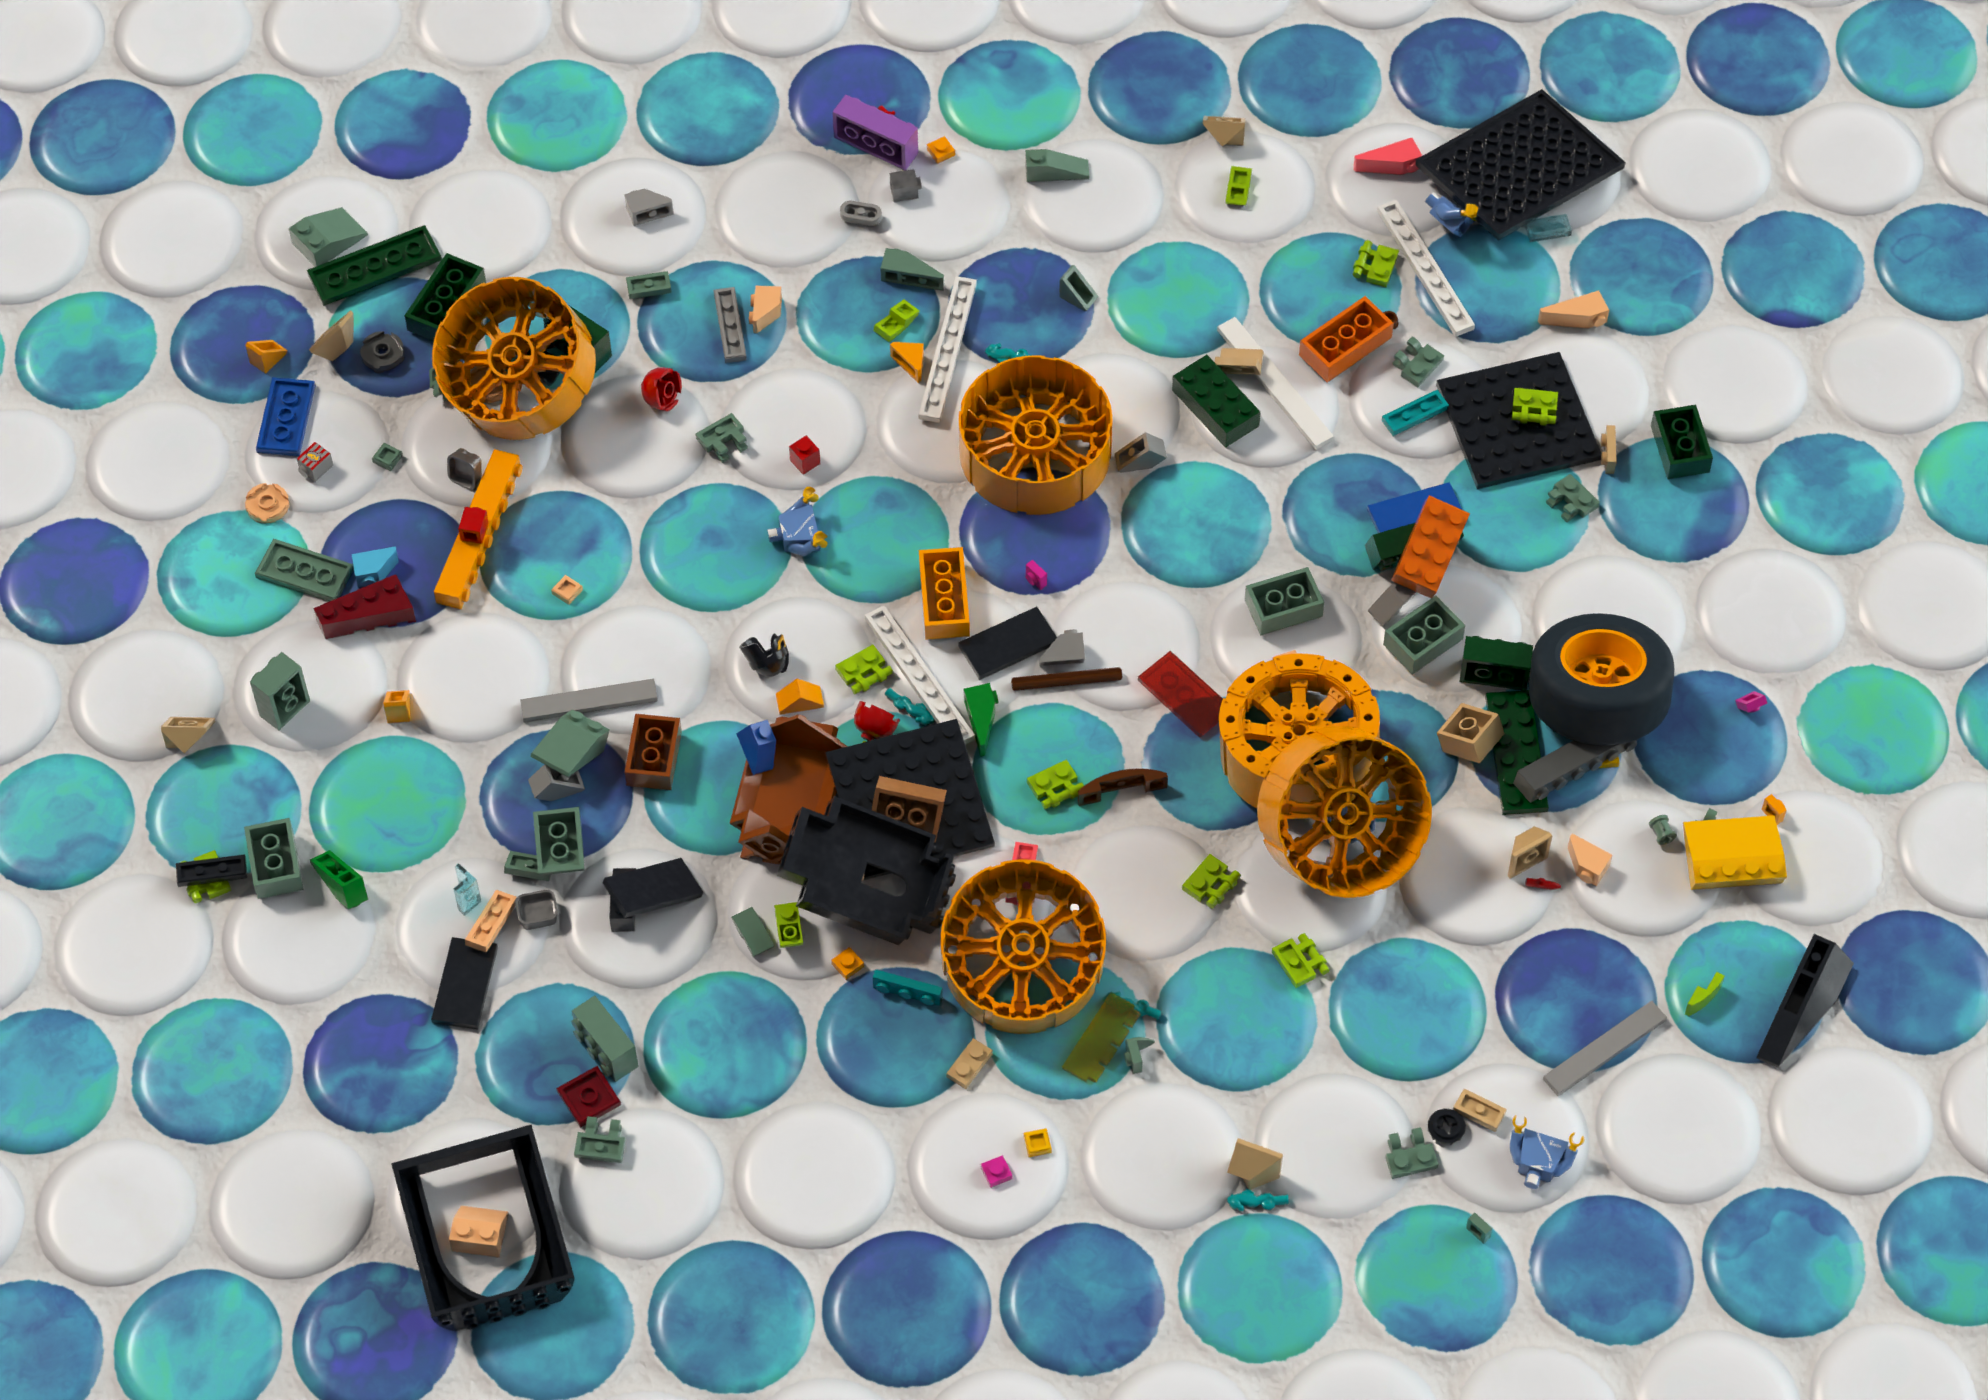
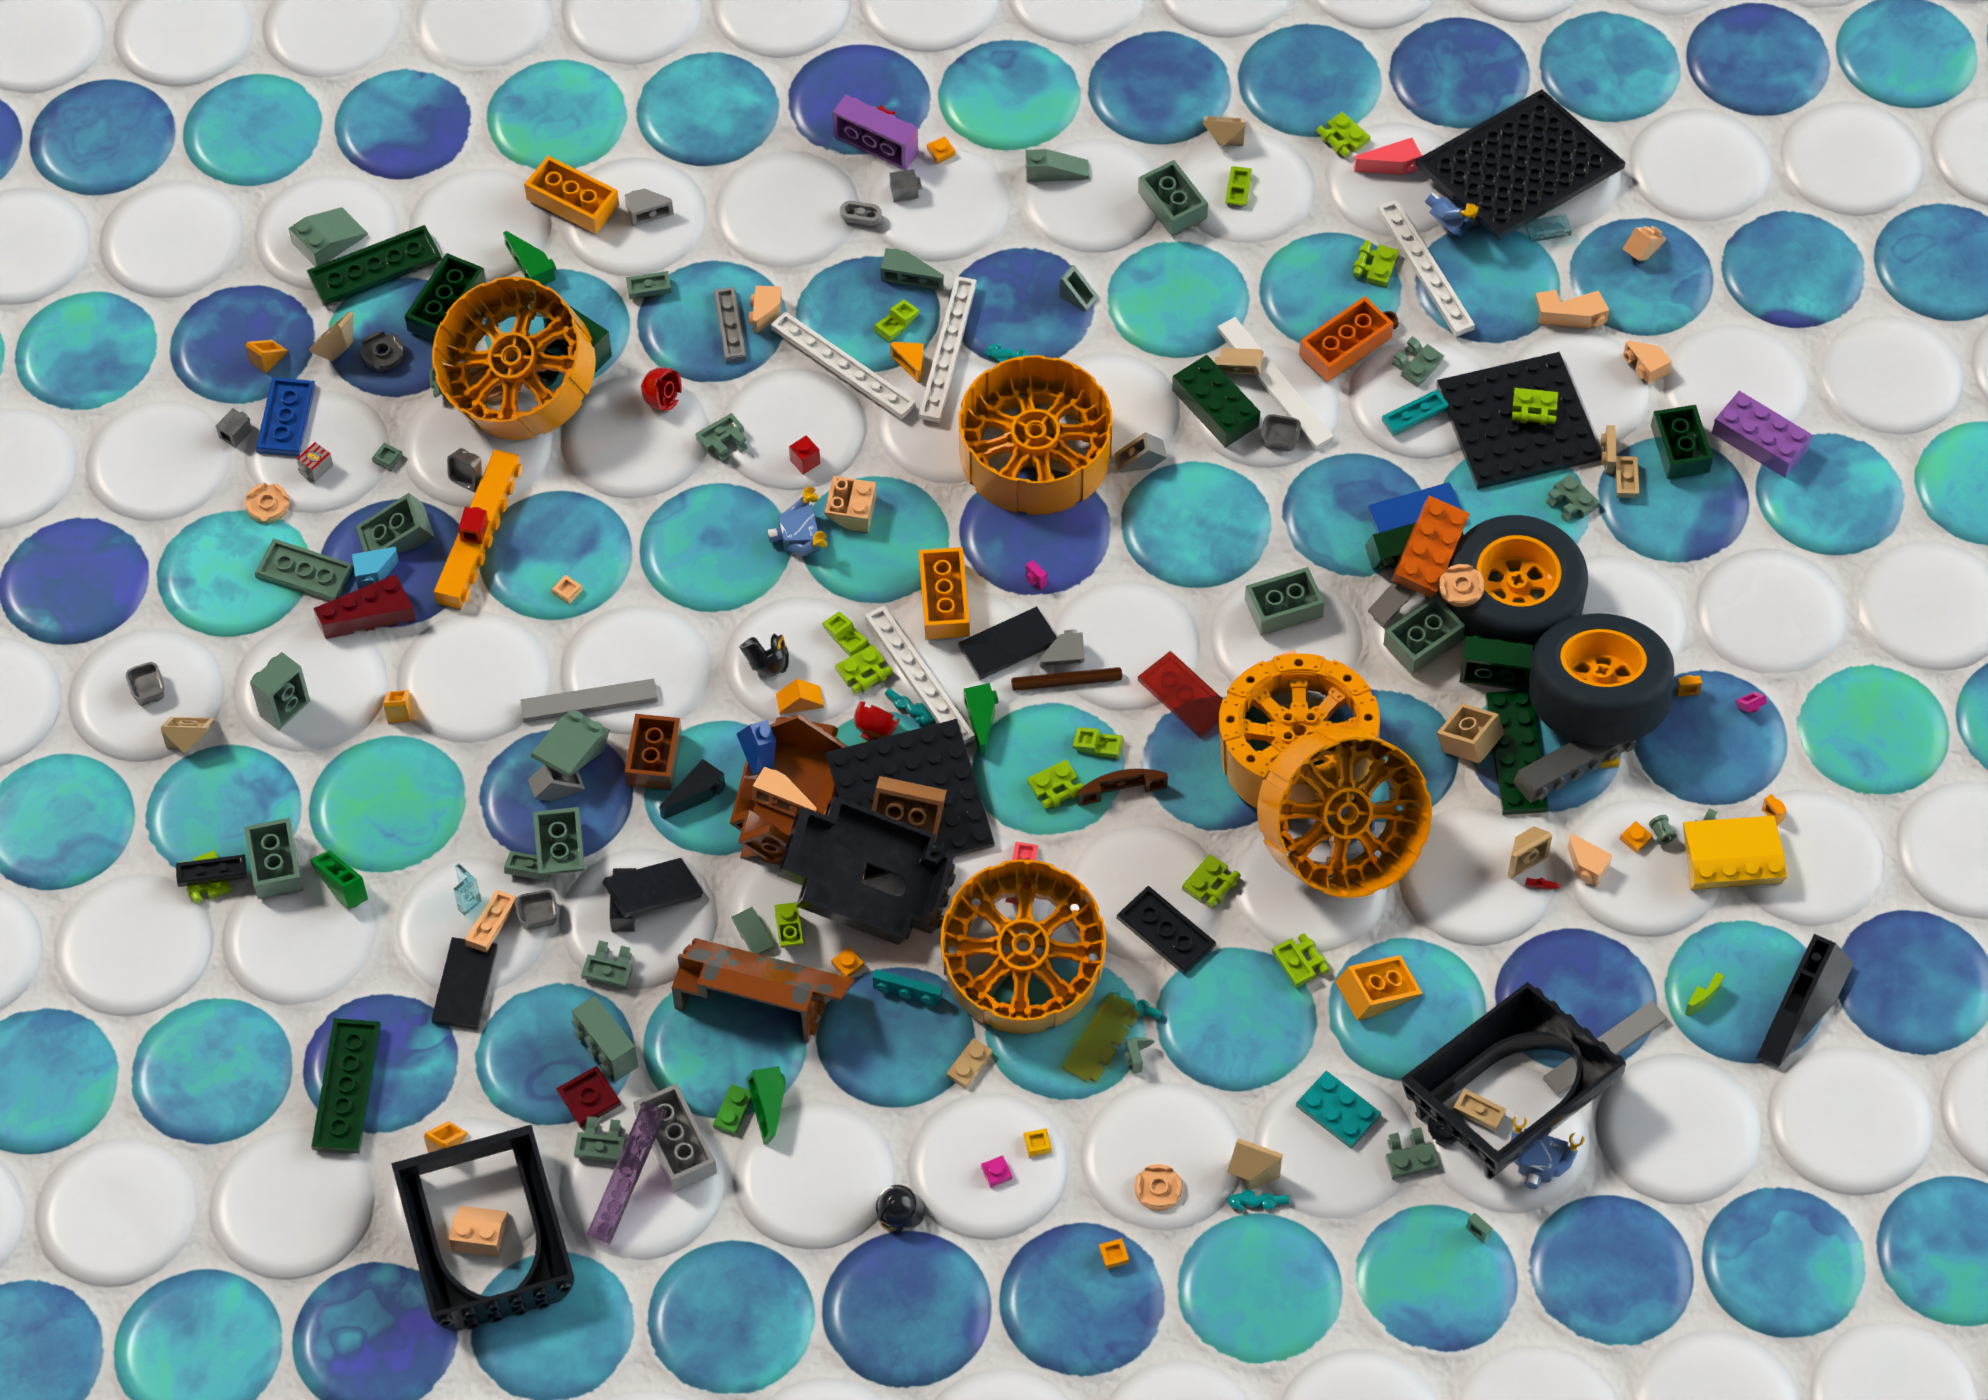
none -> flat silver piece [126,662,165,706]
none -> flat silver brick [216,408,252,448]
none -> dark green plate [311,1018,381,1154]
none -> sand green slope [356,493,434,554]
none -> light orange slope [424,1121,468,1152]
none -> green slope [503,231,557,285]
none -> light orange brick [524,156,620,234]
none -> sand green plate [581,940,633,989]
none -> clear purple plate [586,1101,667,1244]
none -> light grey brick [633,1083,717,1192]
none -> black slope [659,759,725,819]
none -> dark orange panel [671,938,855,1043]
none -> bright green plate [713,1084,751,1136]
none -> green slope [746,1066,786,1145]
none -> light nougat slope [752,767,817,817]
none -> white plate [771,311,916,419]
none -> lime slope [822,611,869,657]
none -> light nougat slope [824,476,877,533]
none -> black helmet [876,1185,925,1233]
none -> lime slope [1072,727,1124,759]
none -> light orange plate [1099,1238,1129,1270]
none -> black tile [1117,885,1216,976]
none -> light nougat tile [1135,1164,1183,1211]
none -> sand green brick [1138,160,1208,236]
none -> flat silver piece [1261,414,1301,451]
none -> teal plate [1296,1070,1382,1149]
none -> lime plate [1316,112,1370,157]
none -> light orange slope [1335,955,1423,1020]
none -> black panel [1401,982,1626,1180]
none -> light nougat tile [1439,564,1484,607]
none -> black wheel [1446,515,1588,650]
none -> light nougat tile [1535,290,1560,311]
none -> tan plate [1615,456,1639,498]
none -> light orange plate [1619,821,1653,853]
none -> light nougat slope [1623,226,1667,261]
none -> light nougat slope [1623,340,1672,384]
none -> light orange plate [1676,675,1702,697]
none -> medium lavender brick [1712,391,1812,478]

